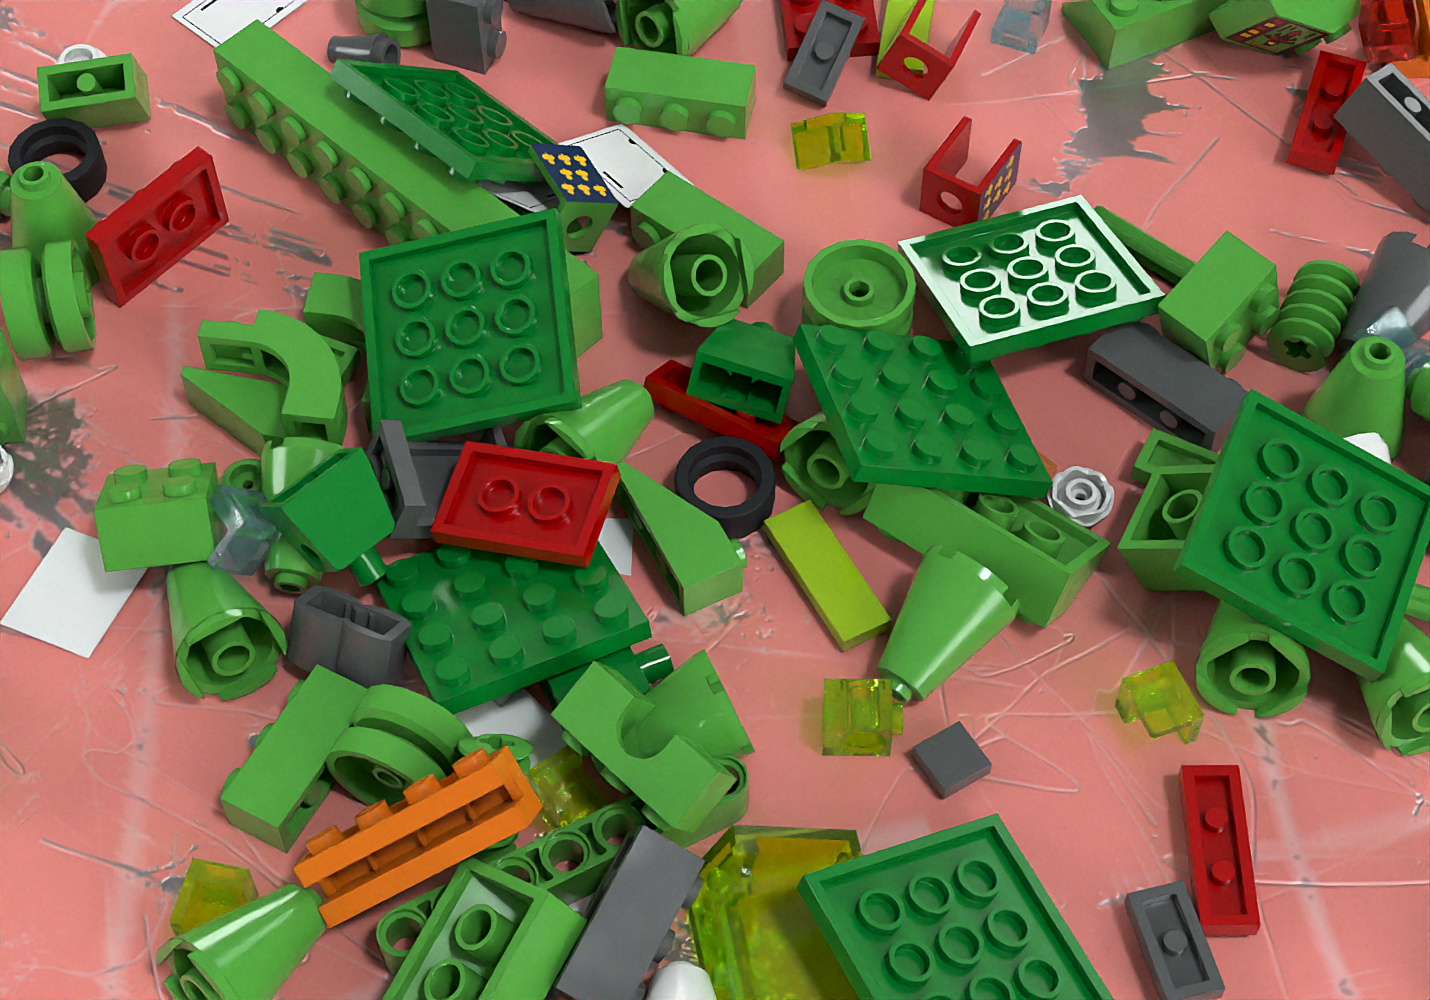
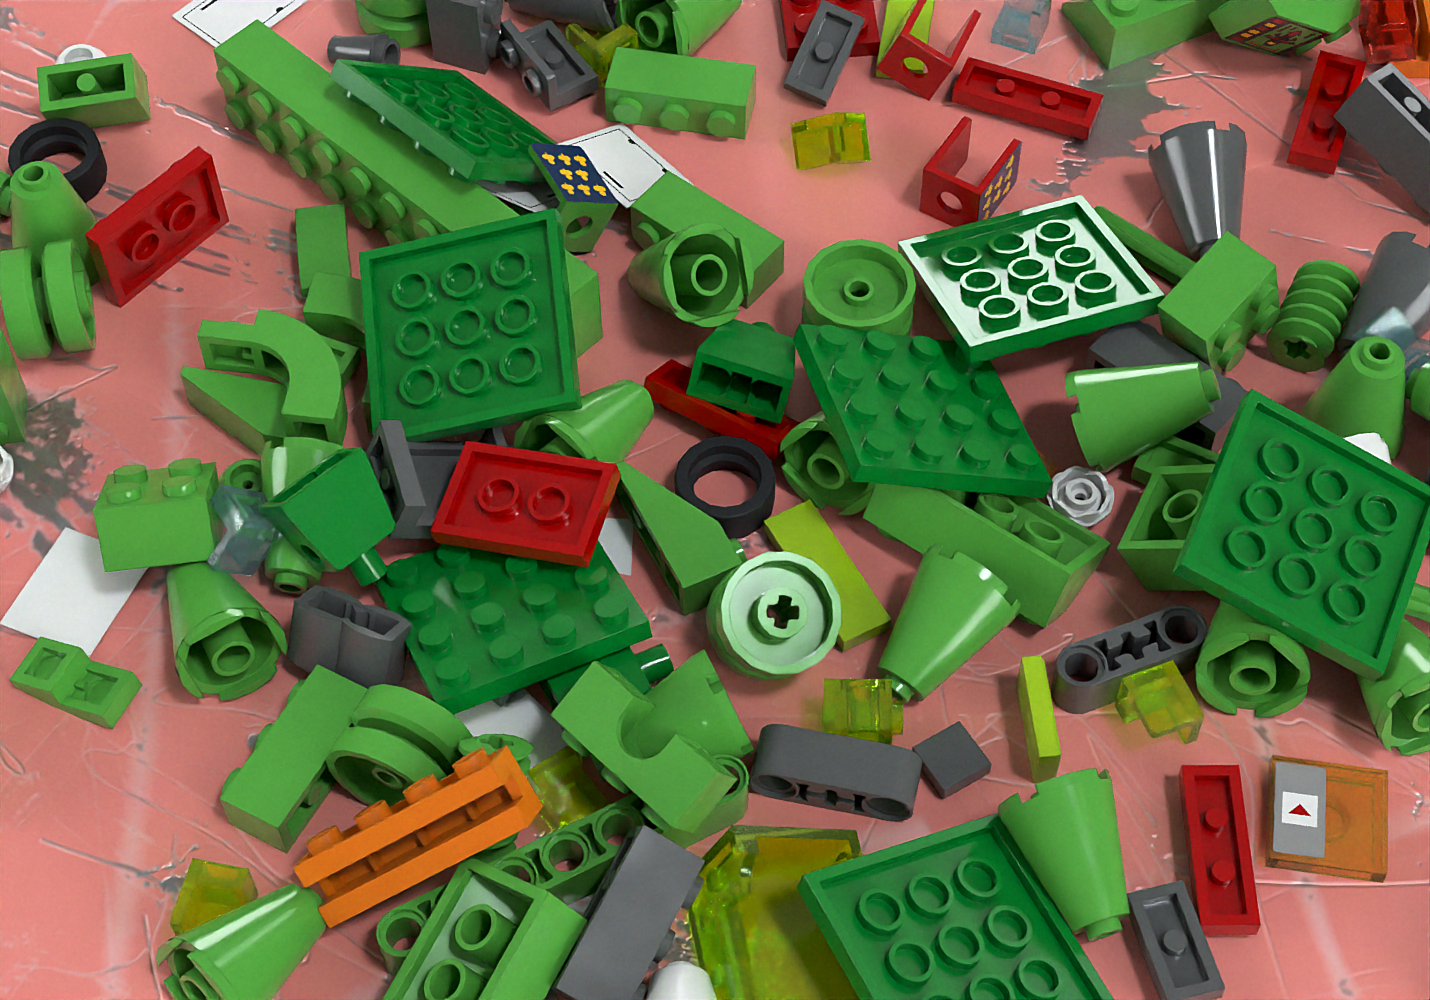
none -> bright green slope [9,636,142,729]
none -> bright green slope [295,203,352,297]
none -> dark grey bracket [498,19,599,112]
none -> clear neon green panel [566,22,639,88]
none -> wheel [706,551,842,681]
none -> dark grey beam [749,724,923,822]
none -> red plate [952,57,1104,141]
none -> bright green cone [998,768,1130,941]
none -> lime tile [1016,655,1061,784]
none -> dark grey beam [1051,605,1208,714]
none -> bright green cone [1065,361,1221,473]
none -> dark grey cone [1148,121,1247,261]
none -> clear yellow tile [1265,755,1388,883]

